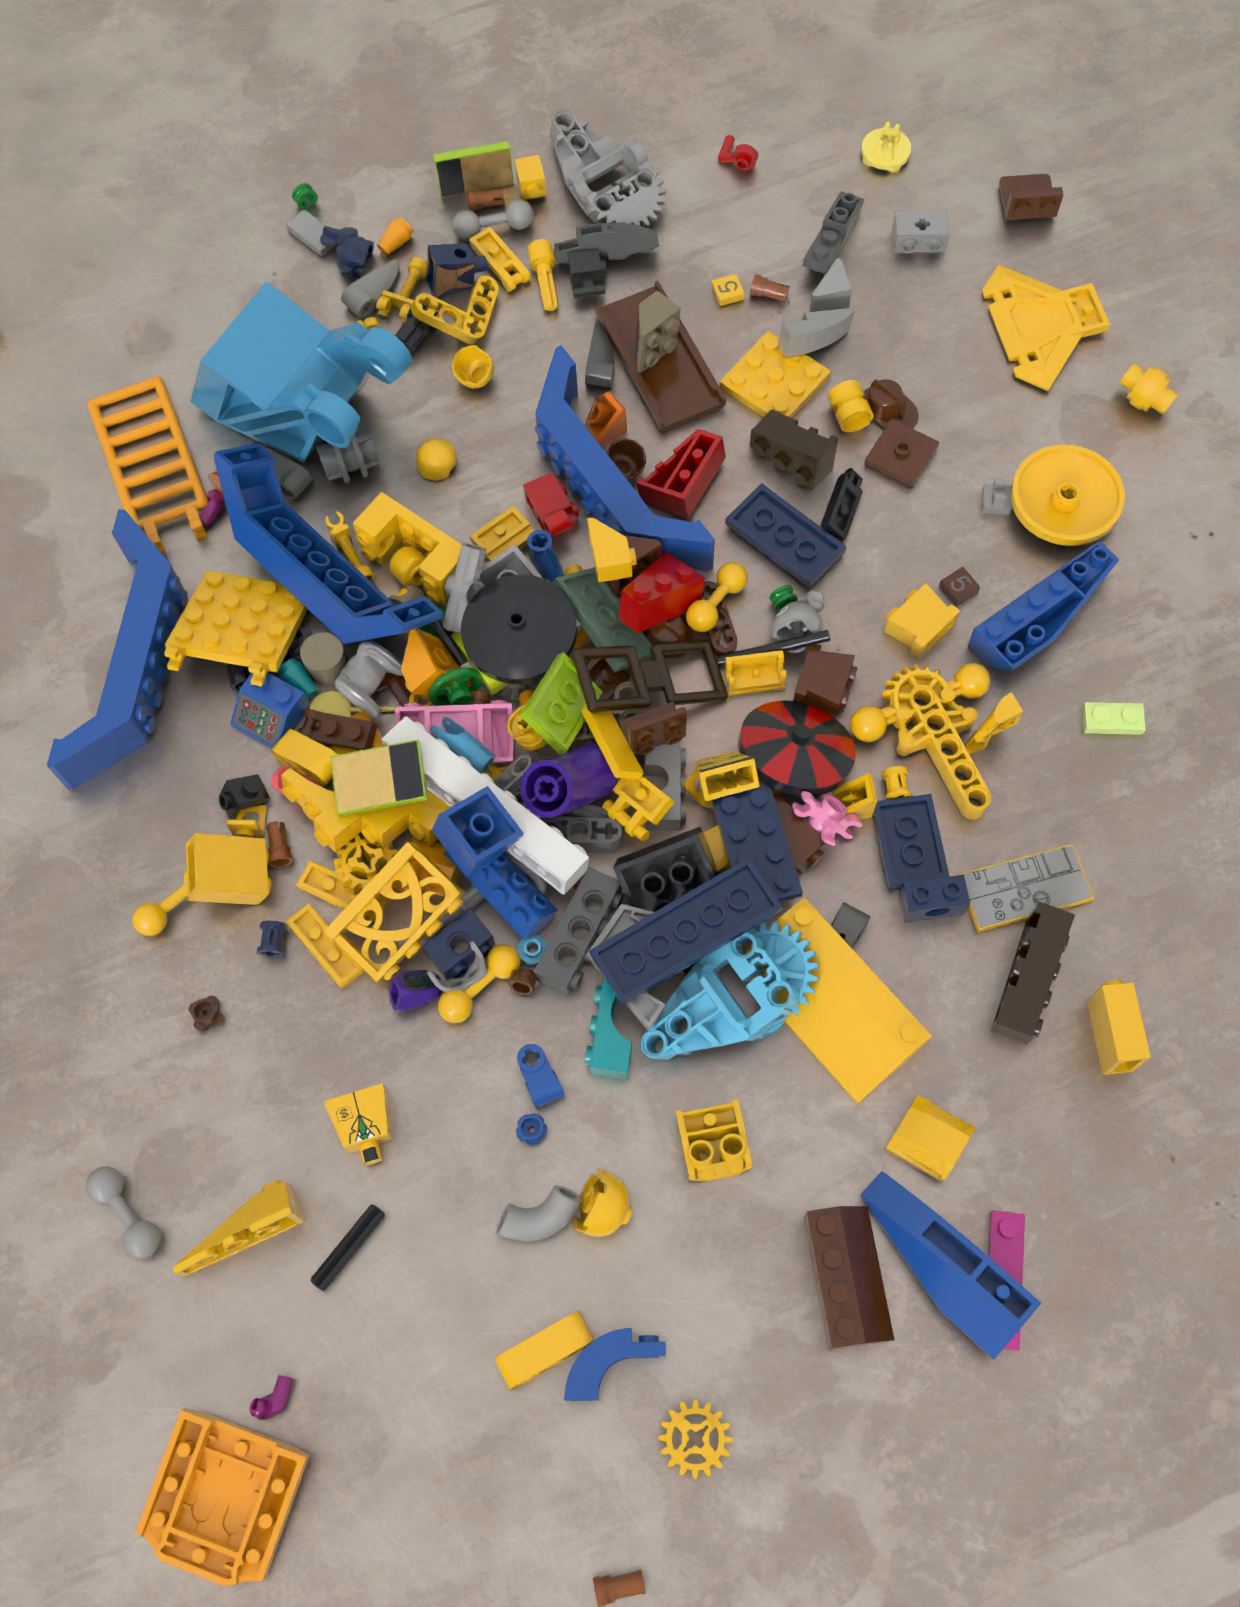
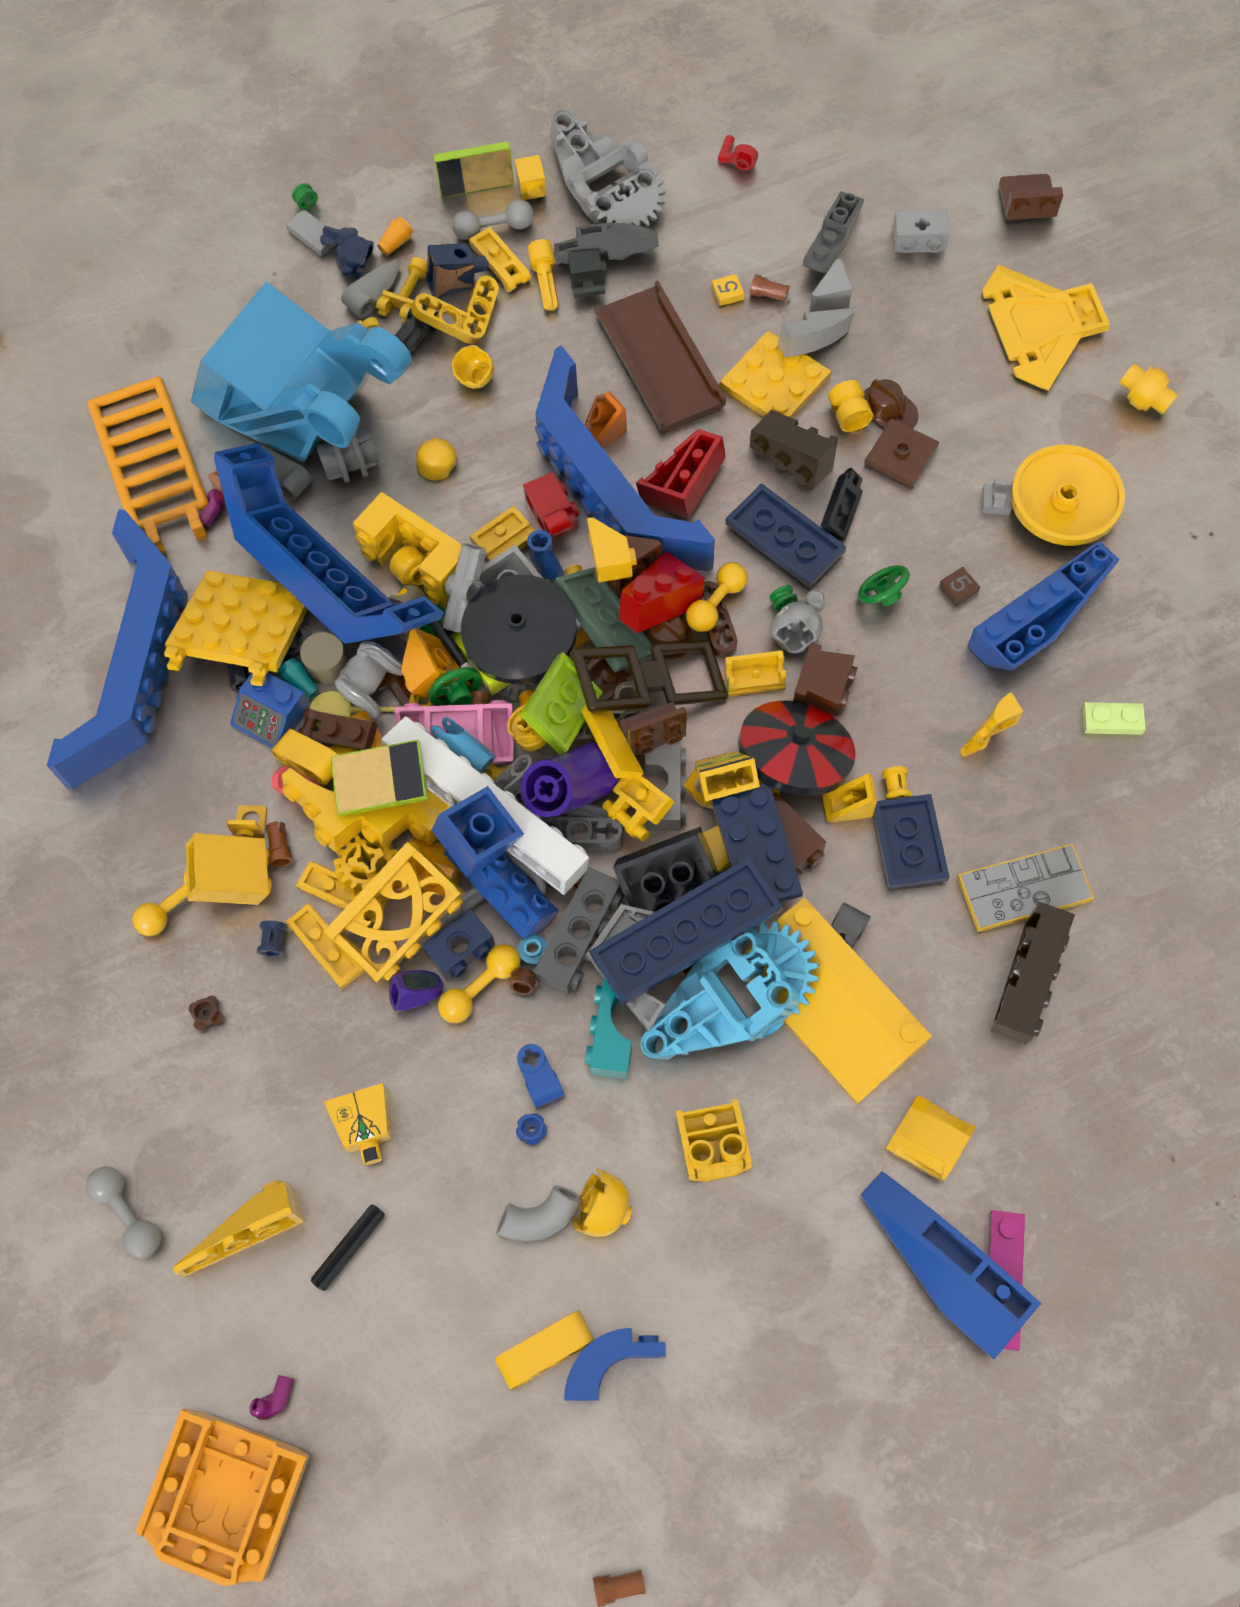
black bracket [219,774,270,819] -> none
yellow bar [325,511,375,581] -> none
light grey cap [427,941,488,993] -> none
dark orange pin [467,188,505,212] -> none
dark grey piece [585,322,614,388] -> none
reddish brown hair [607,438,647,483] -> none
dark tan slope [635,291,681,374] -> none
yellow gear [658,1399,733,1479] -> none
black bar [717,630,831,667] -> none
bright pink pin [792,791,862,846] -> none
reddish brown slope [804,1206,895,1351] -> none
yellow piece [850,663,991,820] -> none
light yellow plate [861,122,911,172] -> none
yellow hips [884,583,960,660] -> none
dark blue brick [899,875,970,923] -> none
yellow brick [1087,979,1151,1075] -> none
none -> green piece [858,565,910,606]

